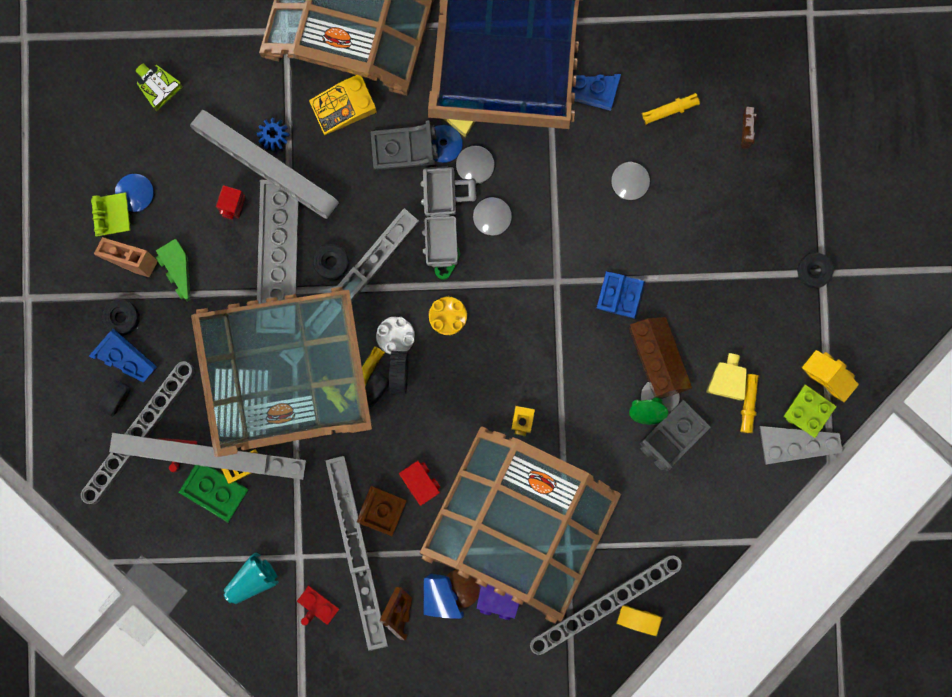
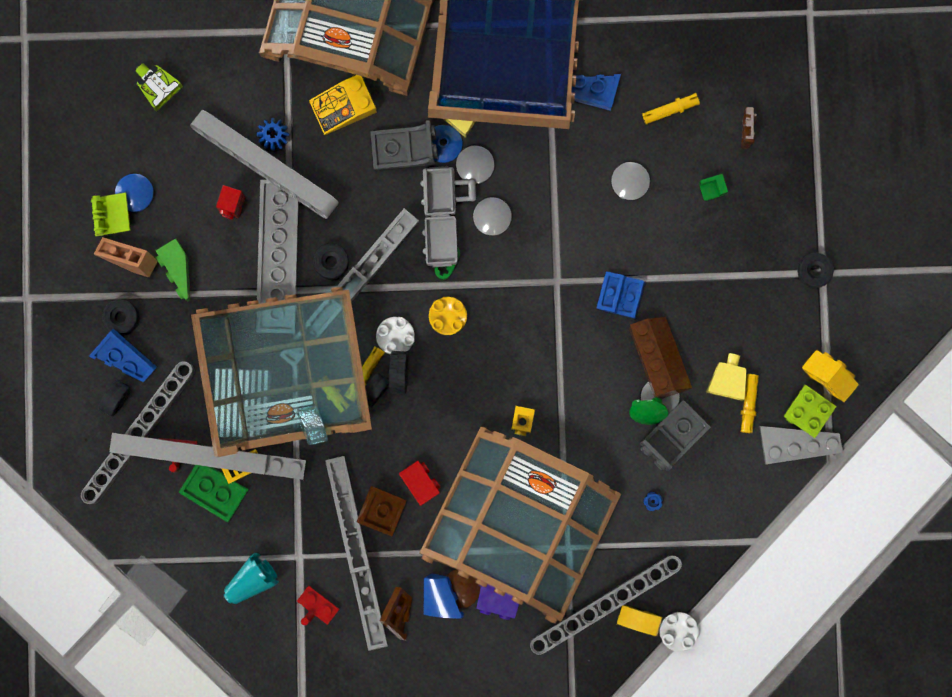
none -> clear light blue slope [297,405,328,445]
none -> blue plate [644,492,663,511]
none -> white dish [660,612,699,652]
none -> green panel [698,174,728,201]

